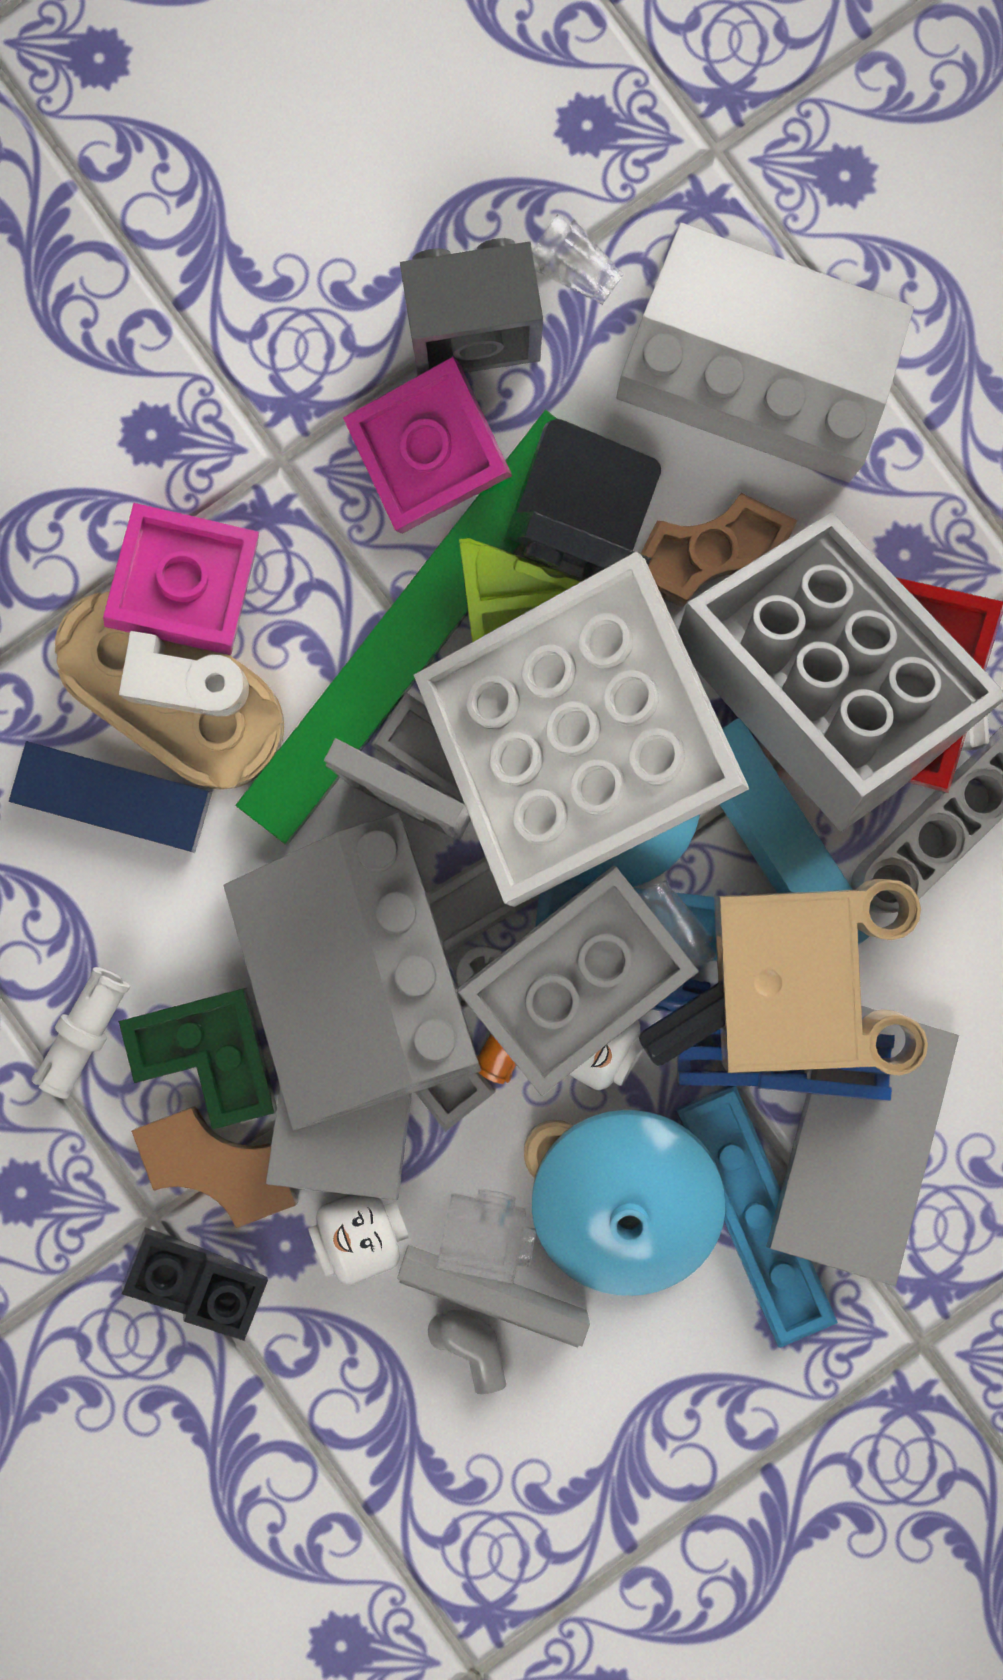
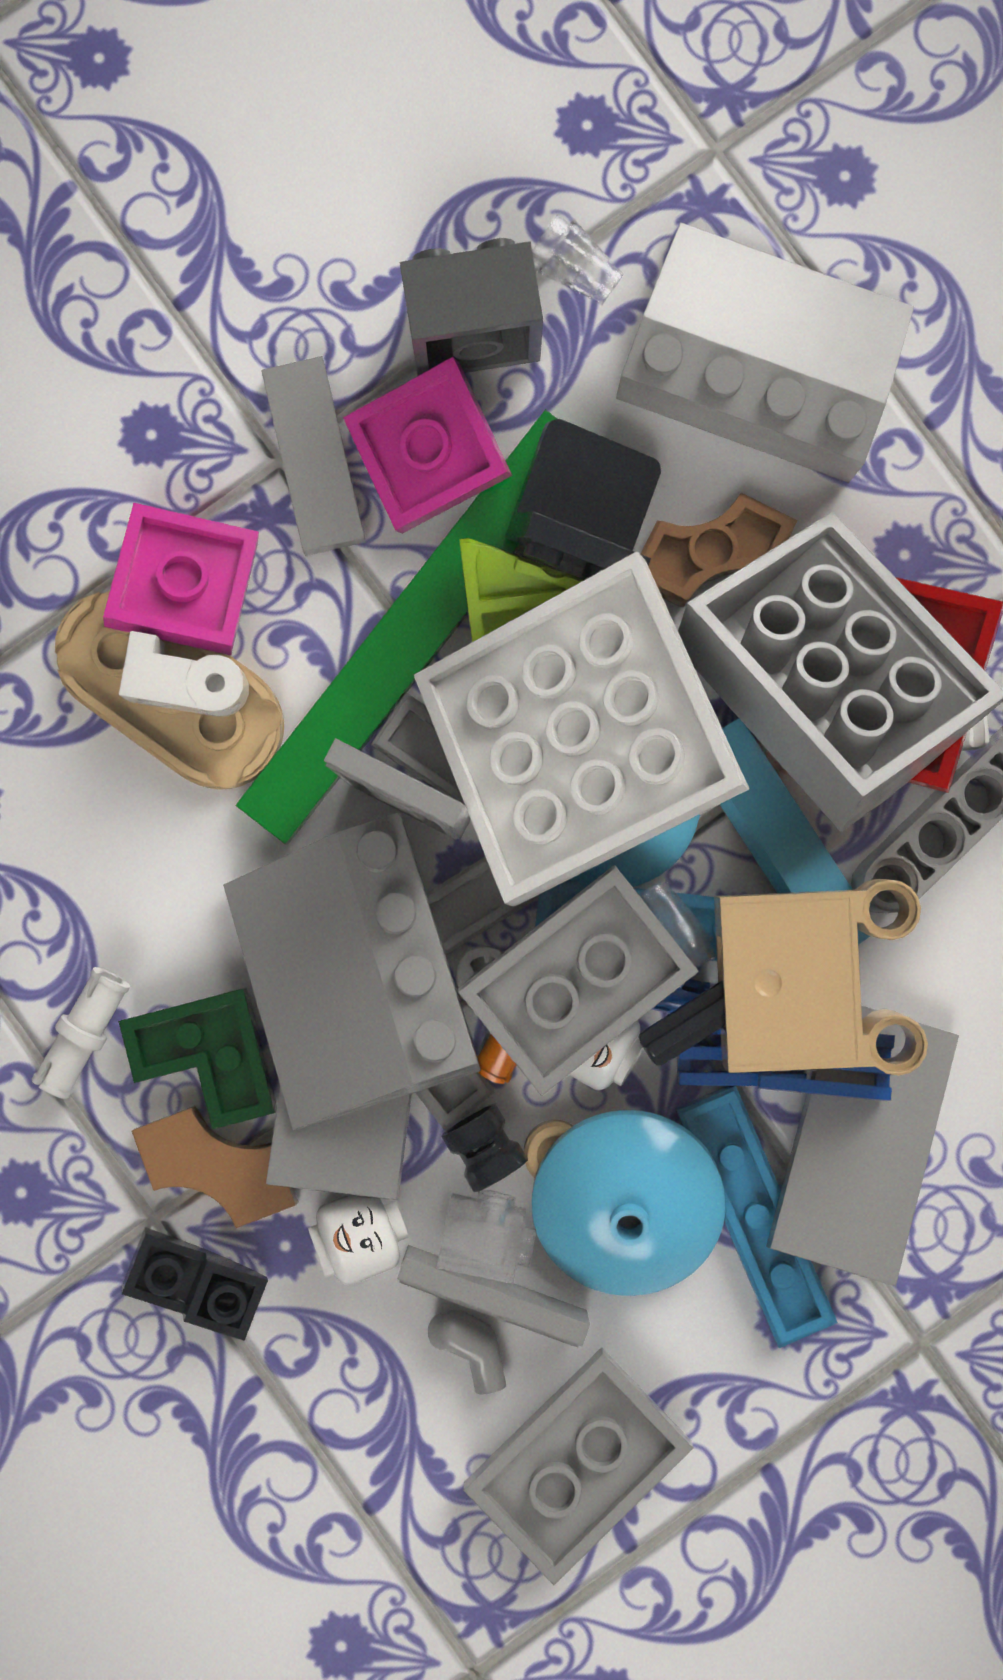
dark blue tile [8,741,212,853] -> none
none -> light grey tile [261,356,366,556]
none -> black wheel [441,1103,528,1192]
none -> light grey plate [463,1348,694,1586]

